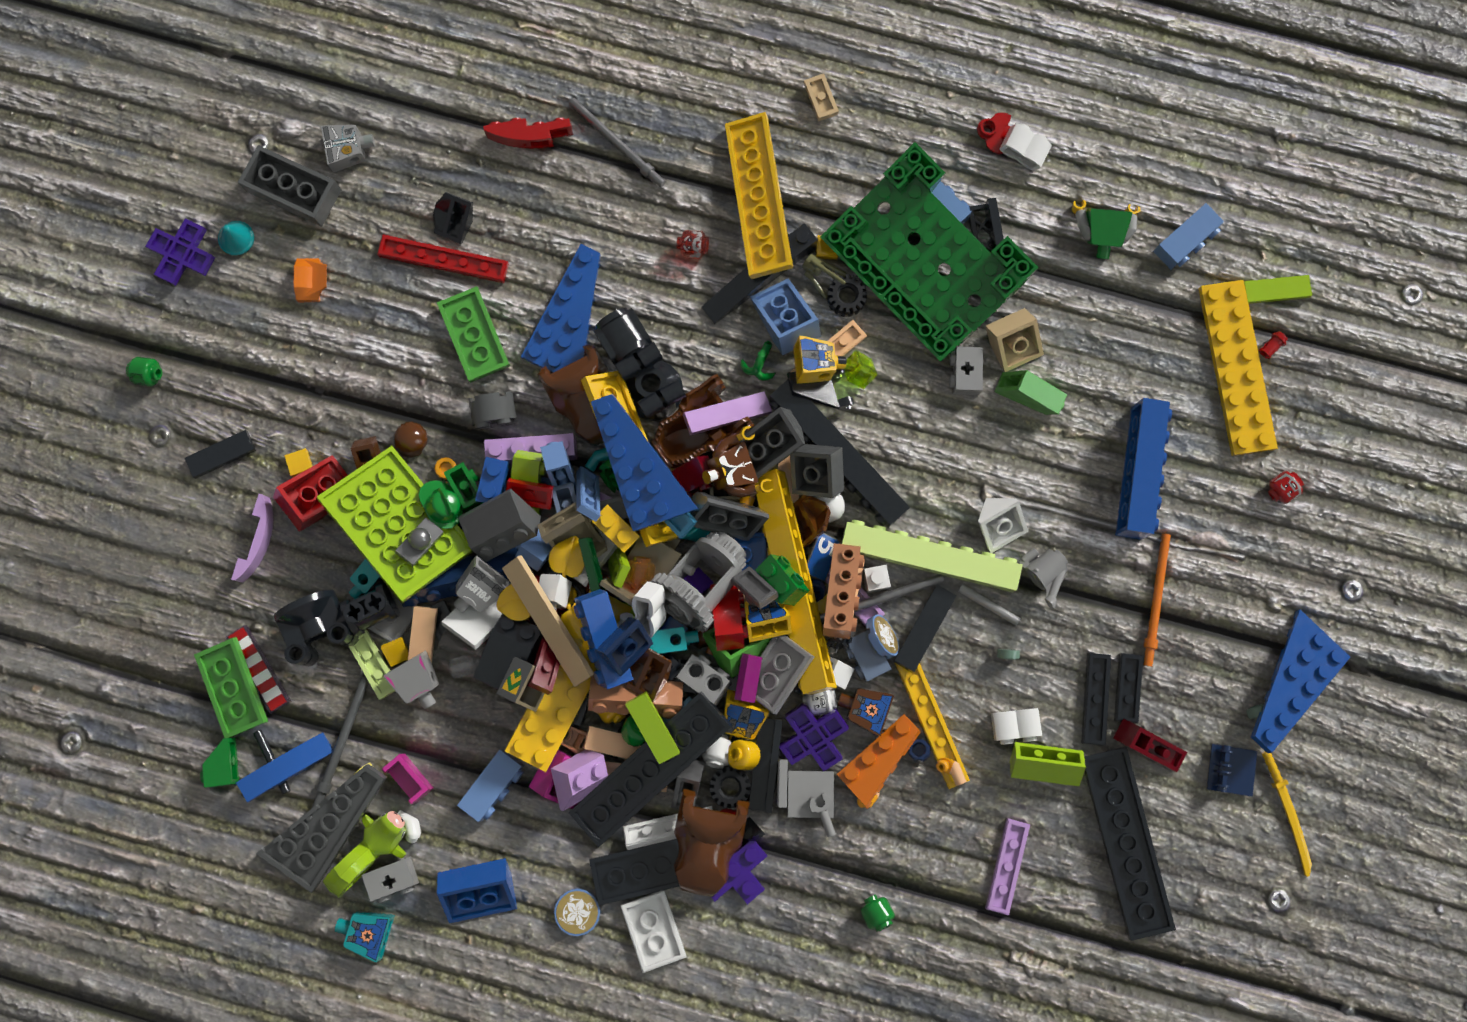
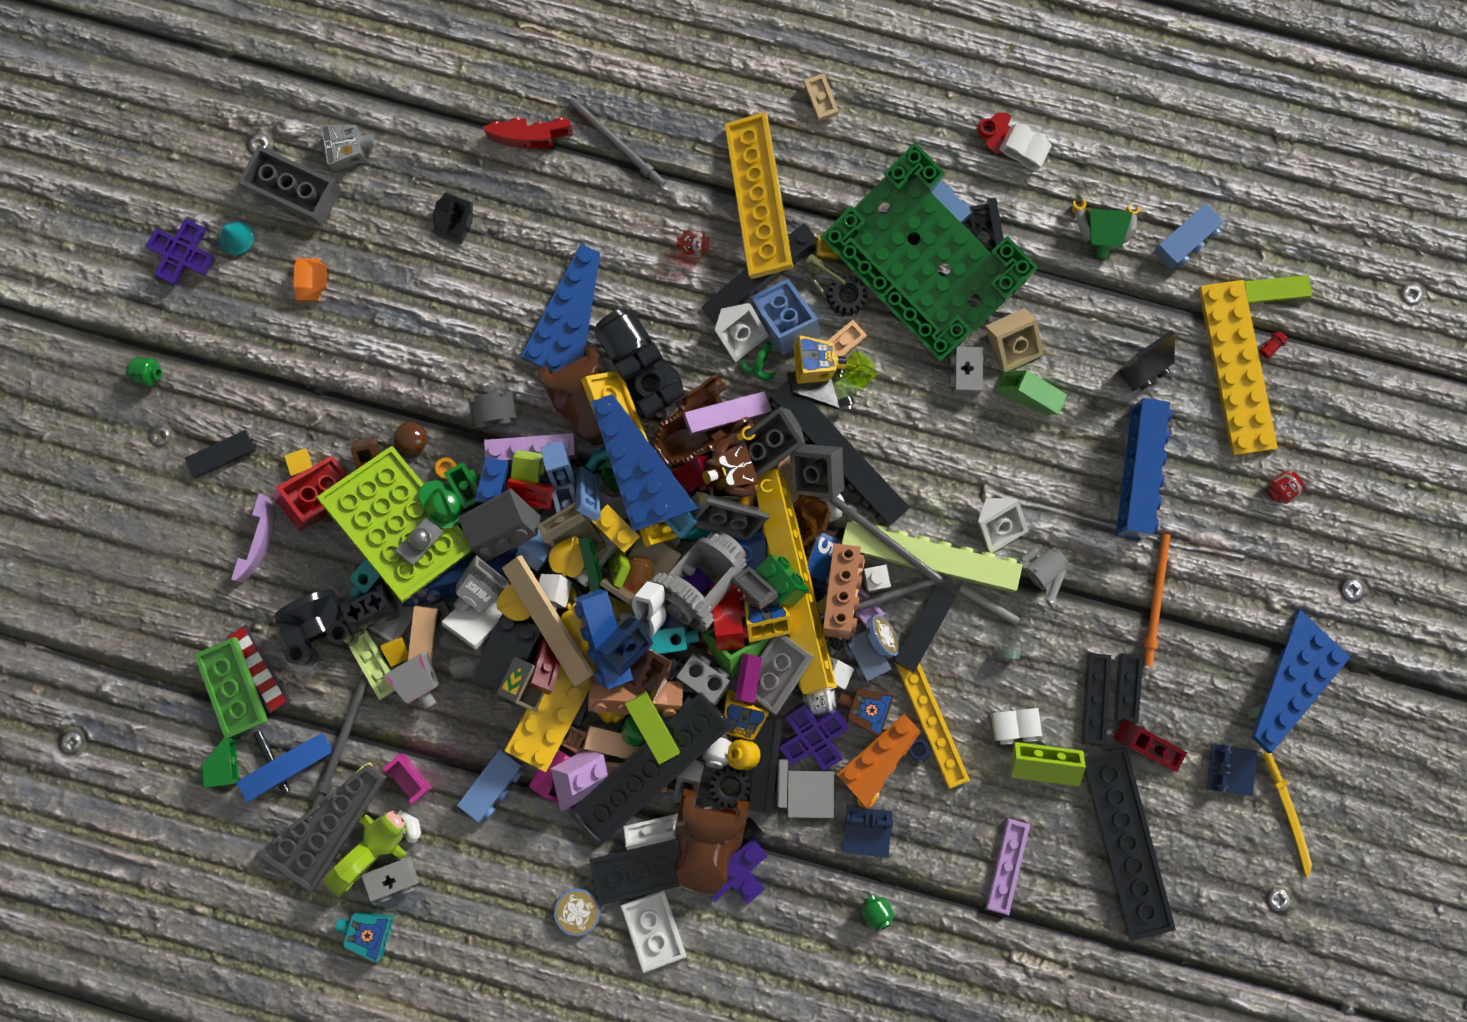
red tile [377,234,509,284] -> none
bright green plate [437,286,510,383] -> none
blue slope [437,858,517,924] -> none
light grey bar [809,793,836,837] -> none
arm [936,758,966,786] -> none
none -> white slope [715,303,769,363]
none -> dark grey bar [829,496,942,584]
none -> dark blue hinge [843,806,893,858]
none -> black slope [1118,330,1175,392]

